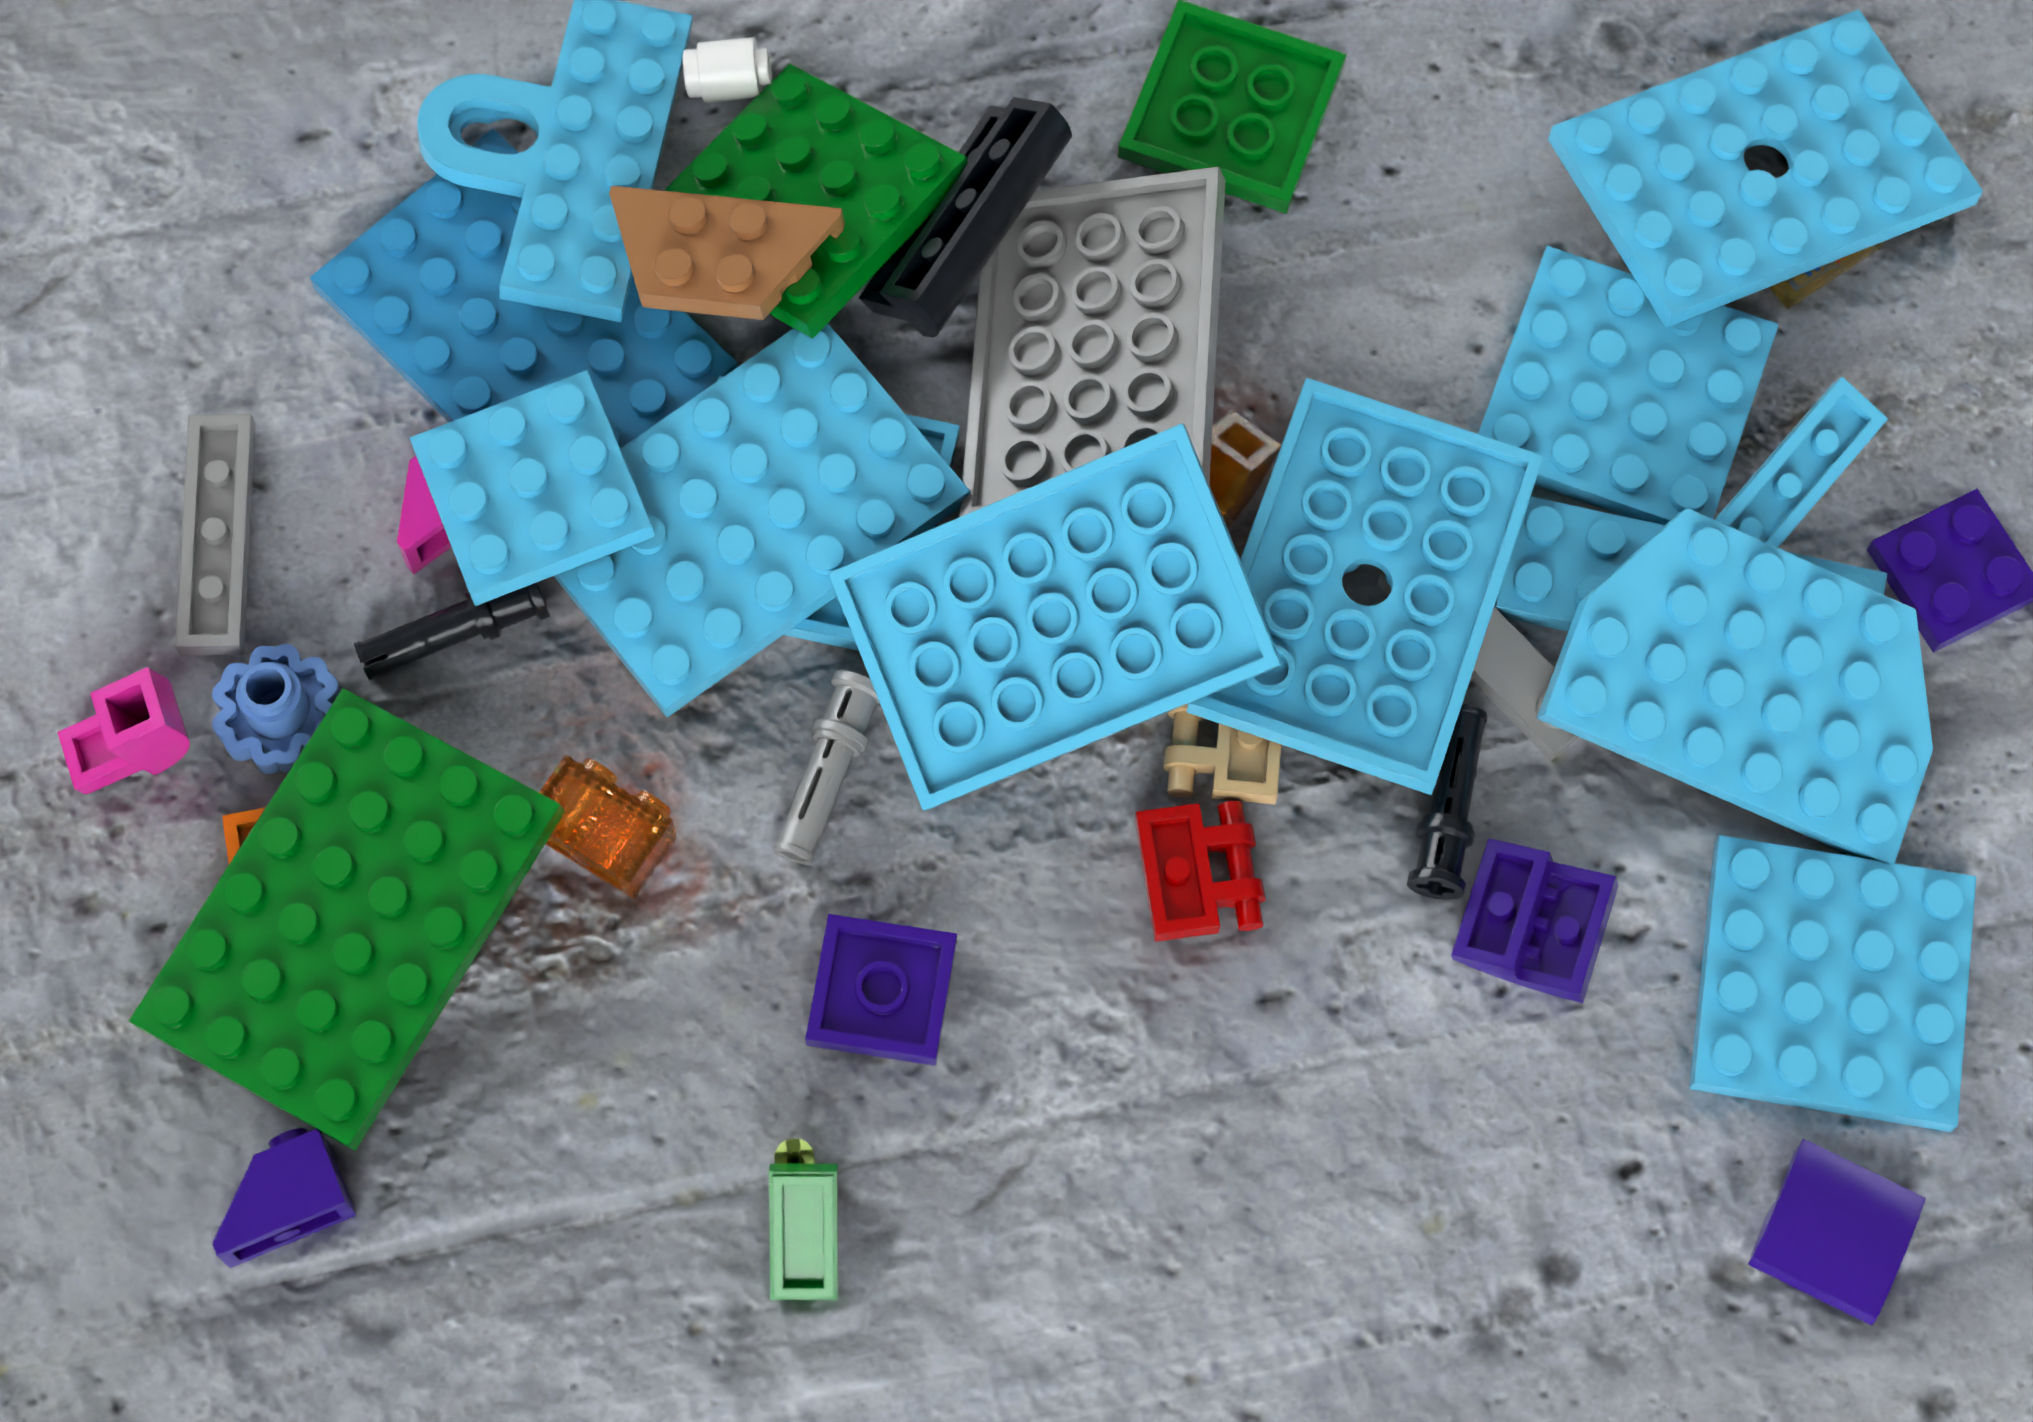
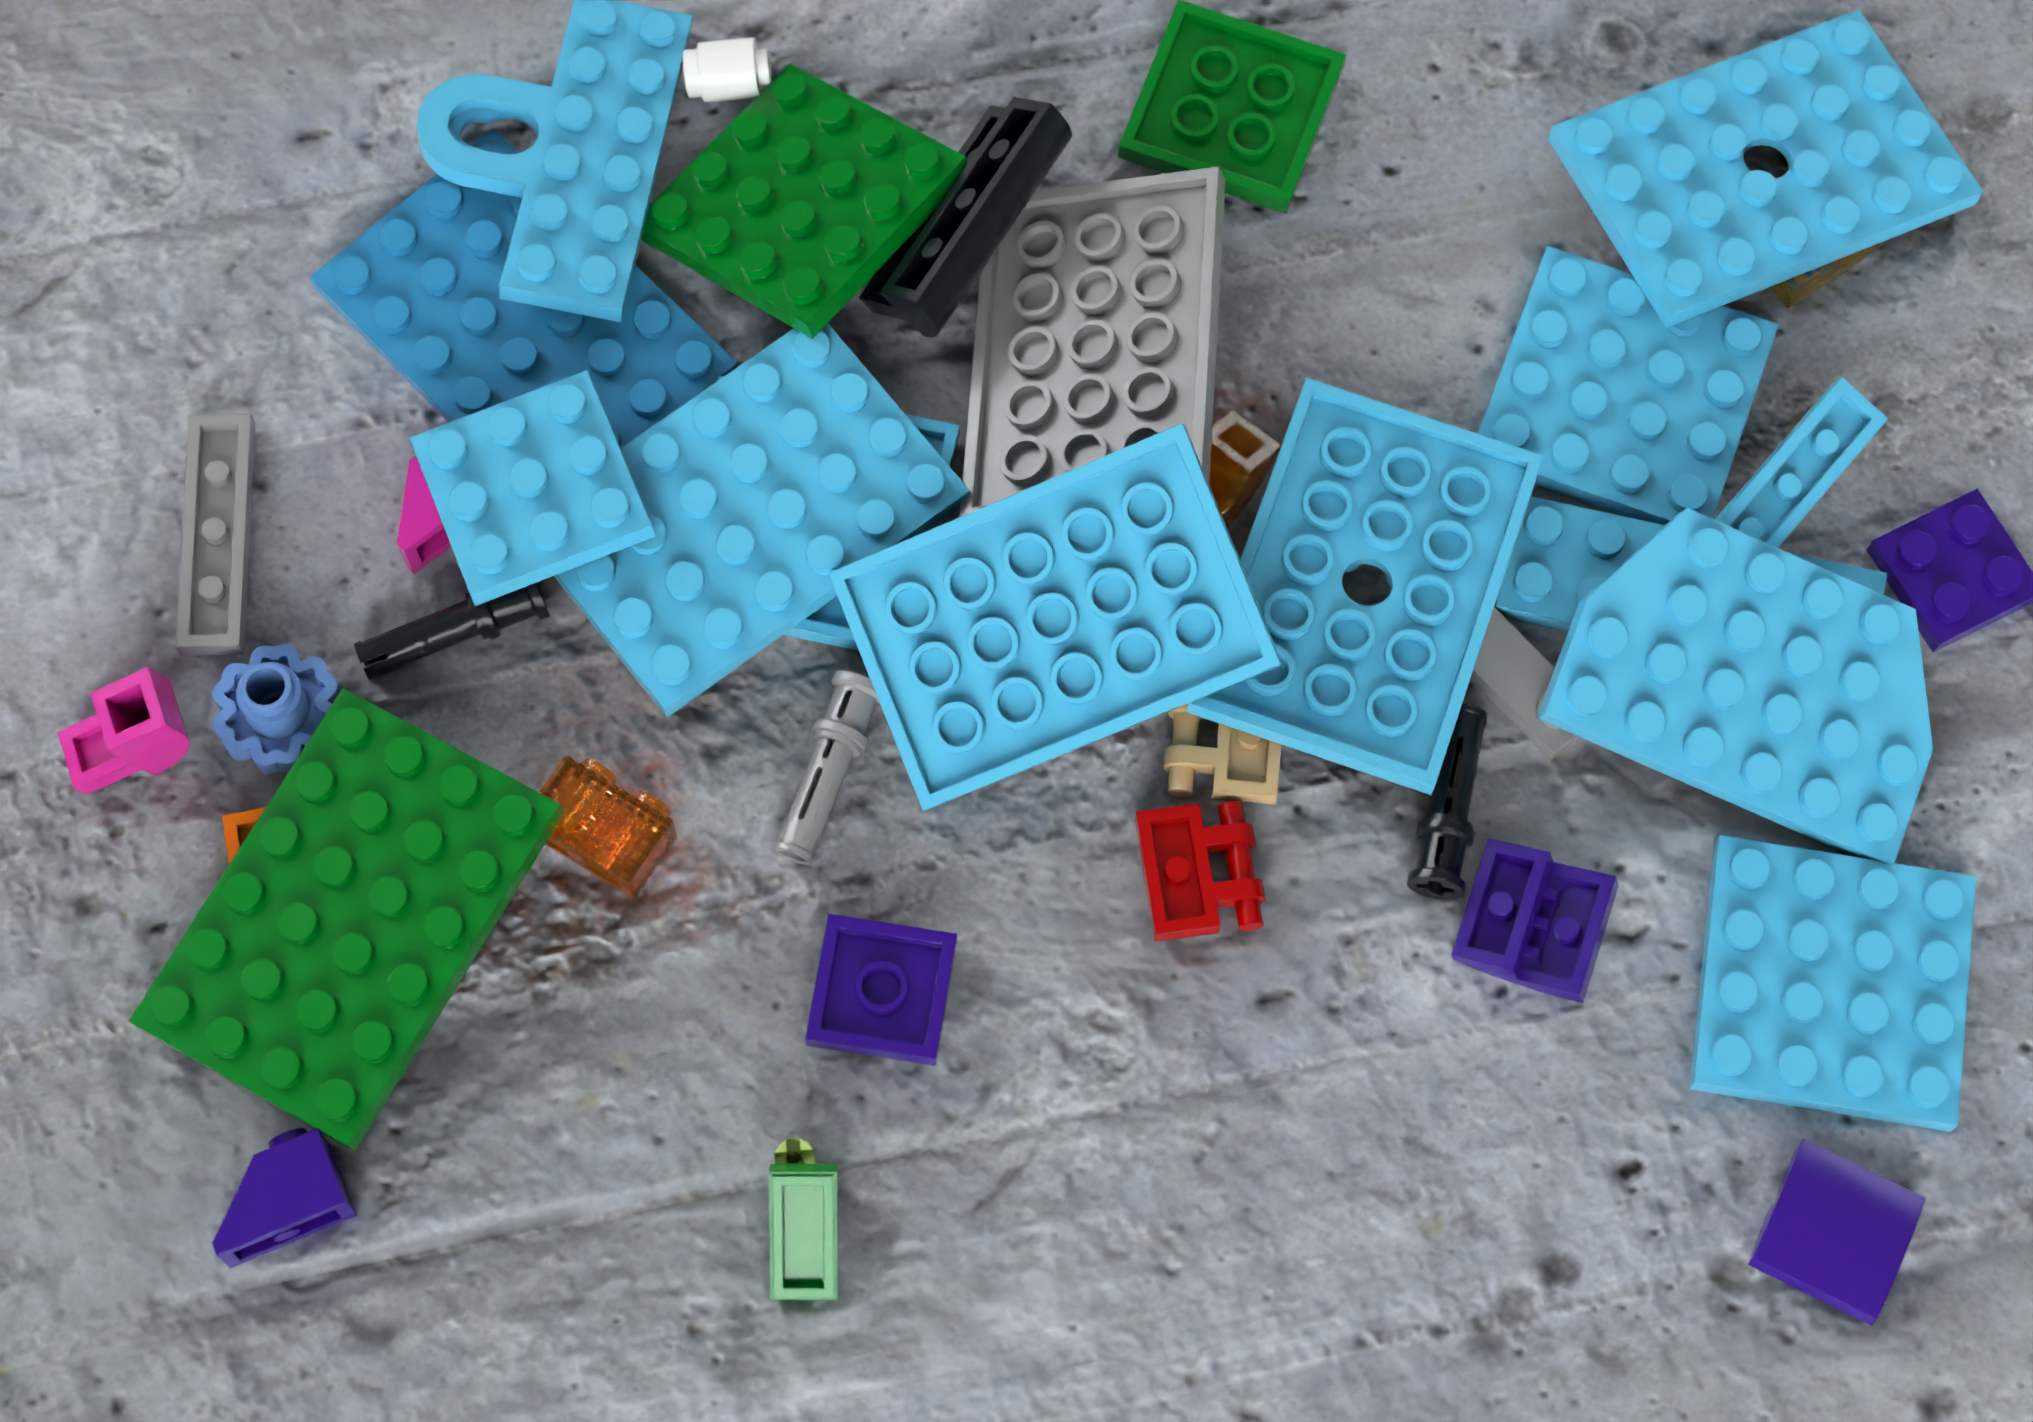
medium nougat wing [609,186,845,320] -> none

